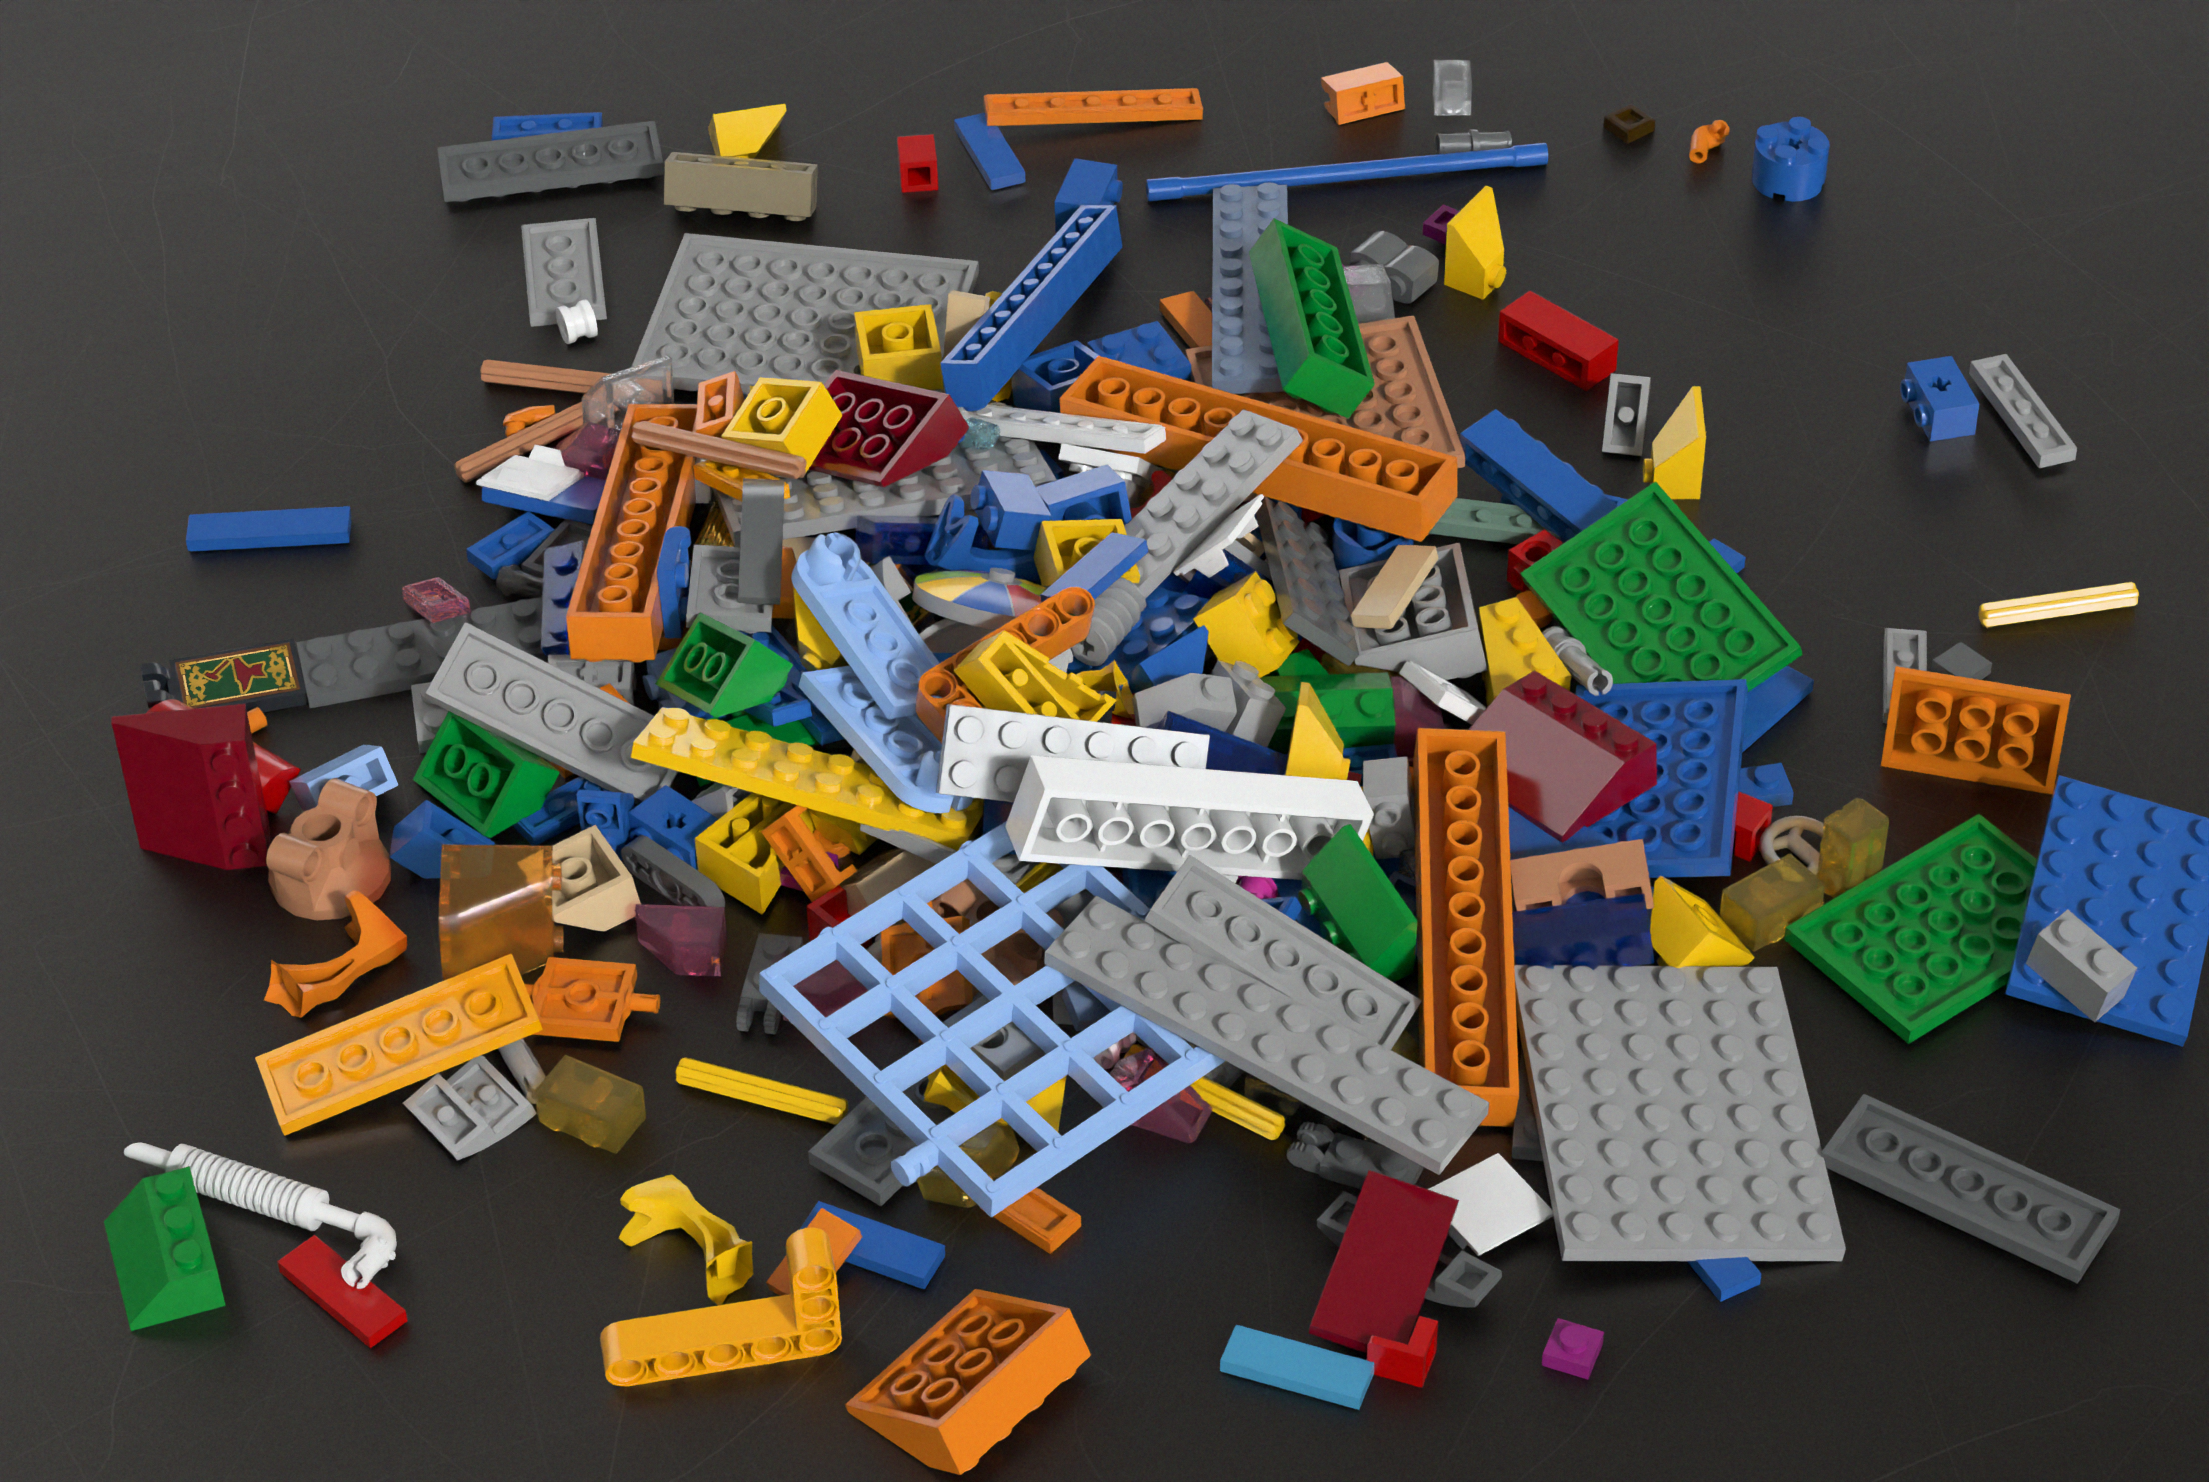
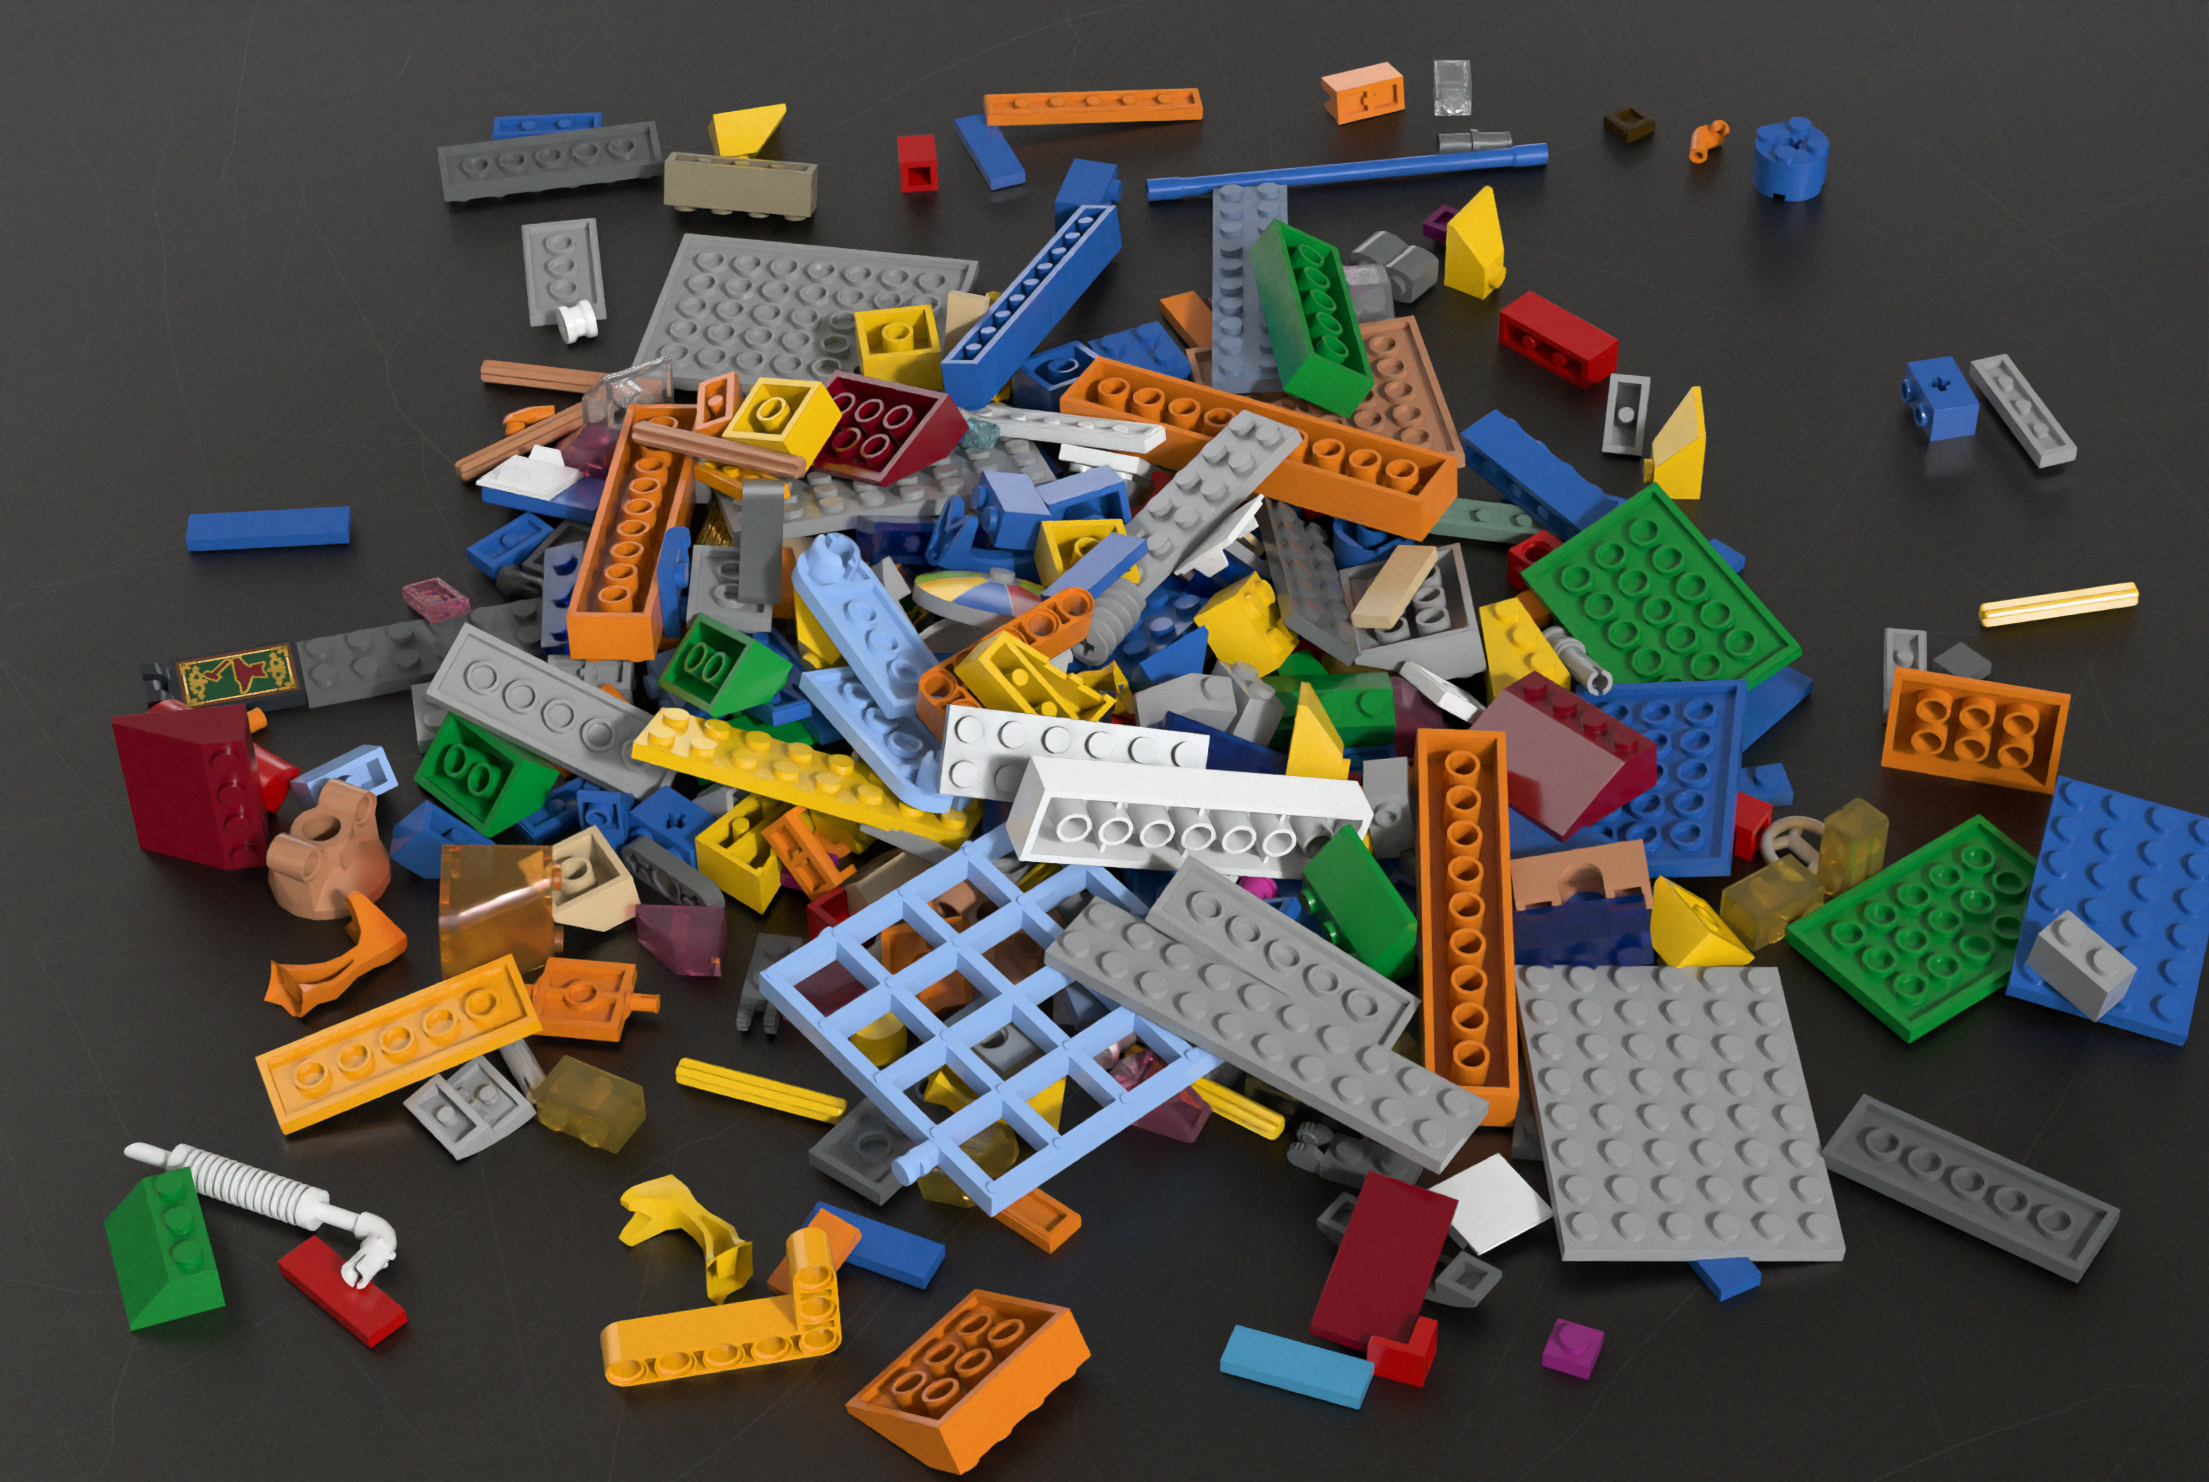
none -> yellow piece [850,1011,908,1066]

